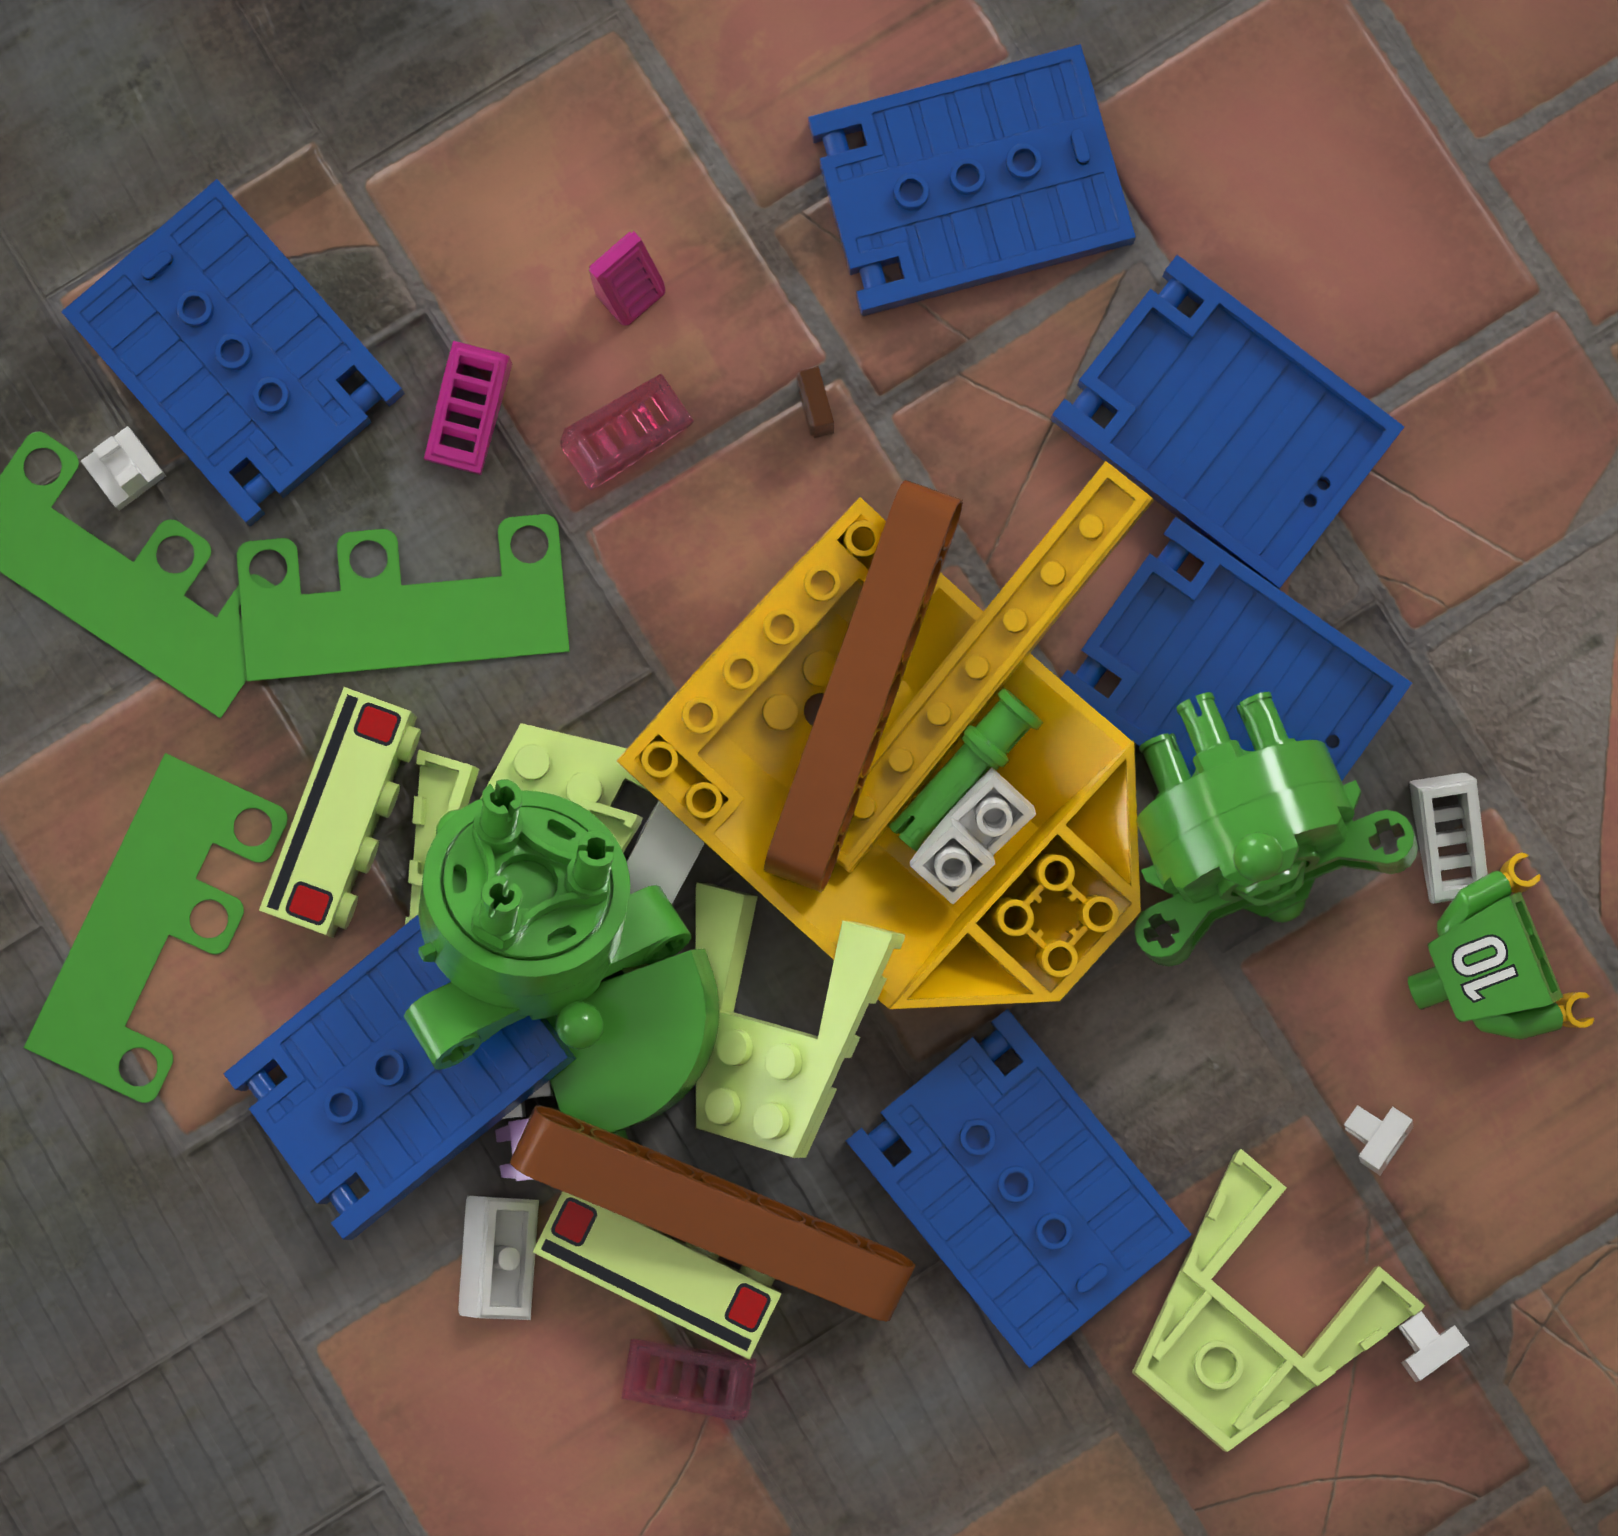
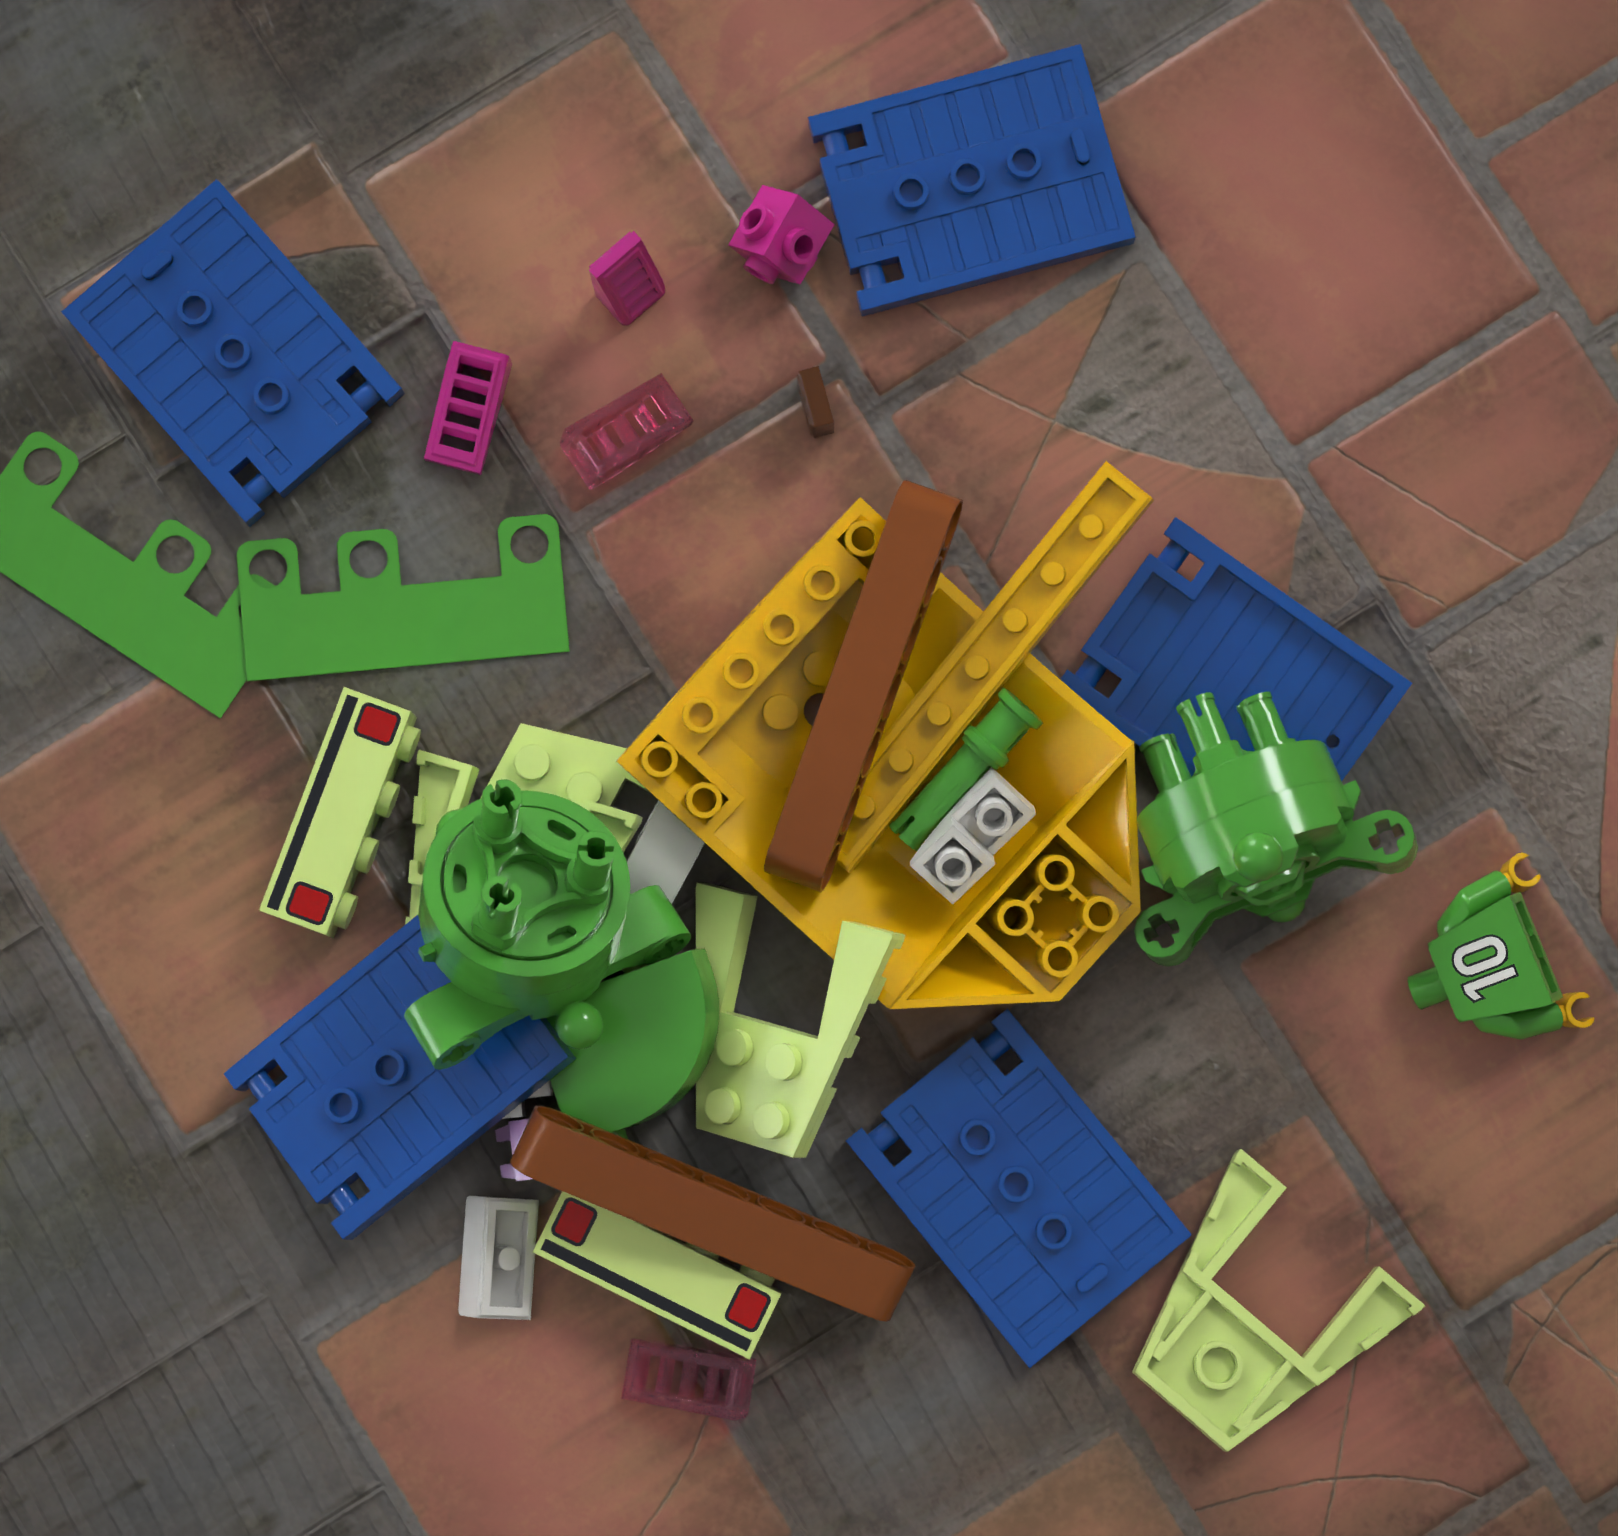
bright green piece [24,753,288,1103] -> none
white tile [81,426,166,511] -> none
blue door [1050,255,1404,589] -> none
white tile [1344,1105,1414,1176] -> none
white tile [1398,1311,1469,1382] -> none
white slope [1409,773,1488,904] -> none
none -> dark pink brick [728,185,835,285]

